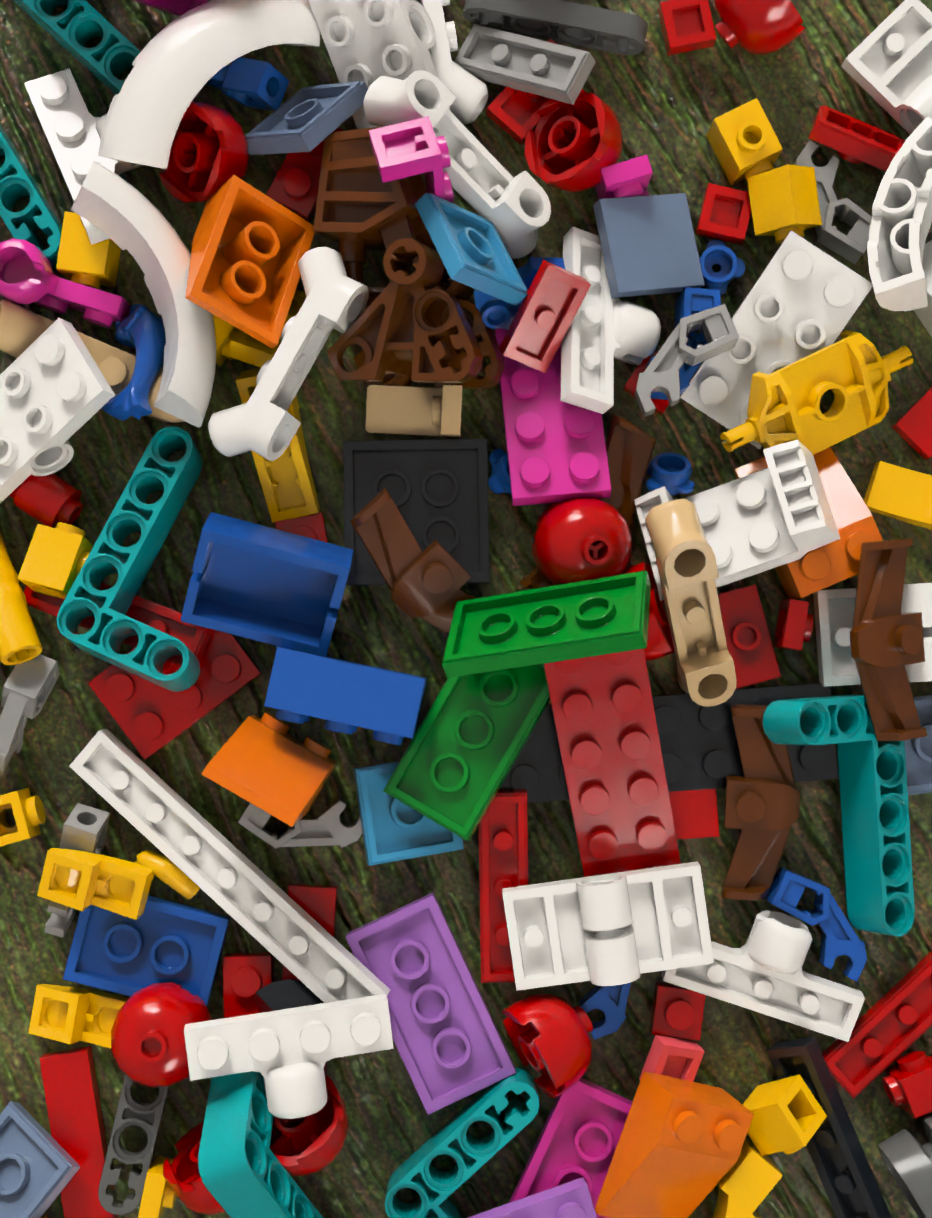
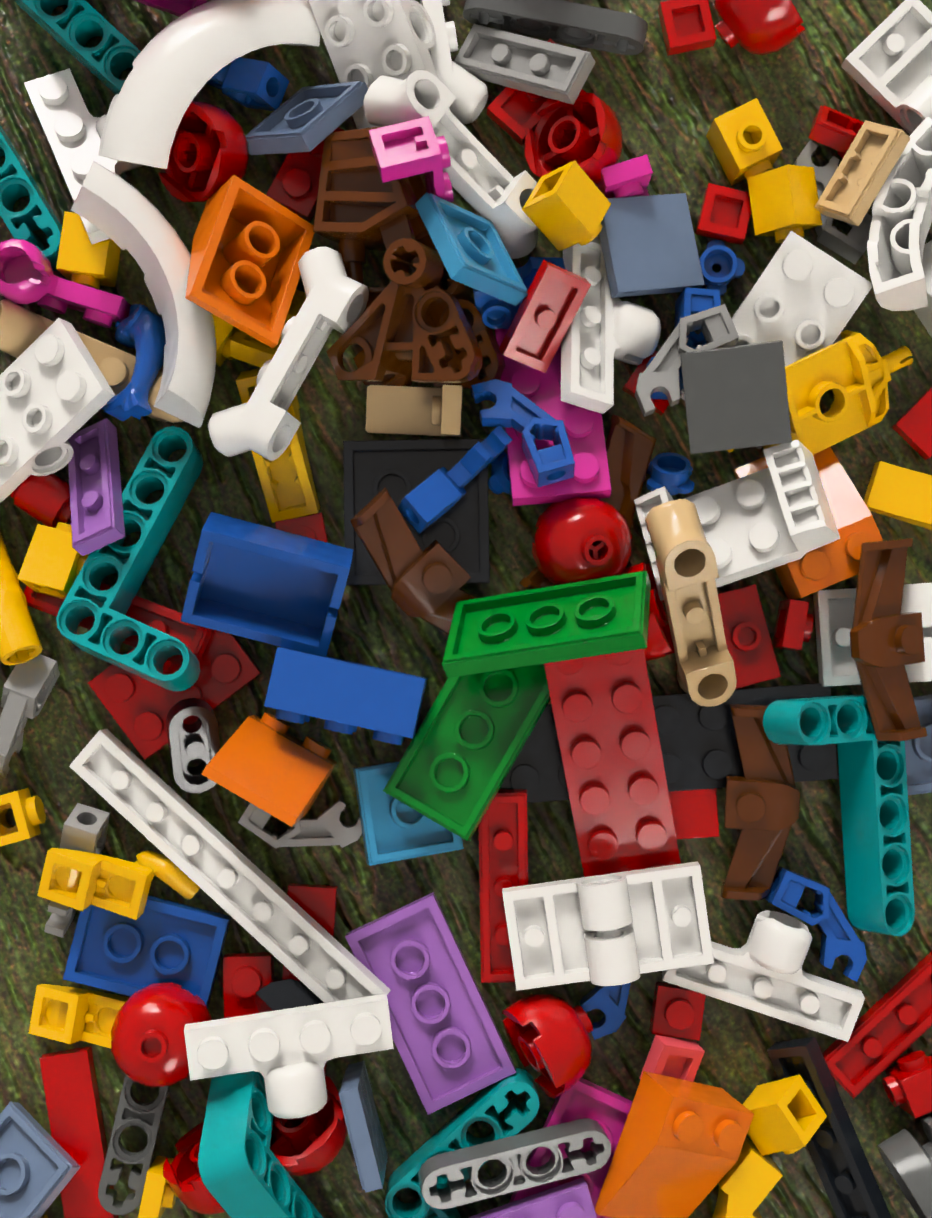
none -> medium lavender tile [68,418,125,556]
none -> plate [166,698,220,793]
none -> sand blue tile [339,1061,388,1193]
none -> blue piece [398,425,512,534]
none -> dark grey beam [418,1118,611,1209]
none -> blue piece [471,379,575,487]
none -> yellow brick [522,160,611,251]
none -> dark grey tile [680,340,792,454]
none -> tan plate [815,120,911,227]

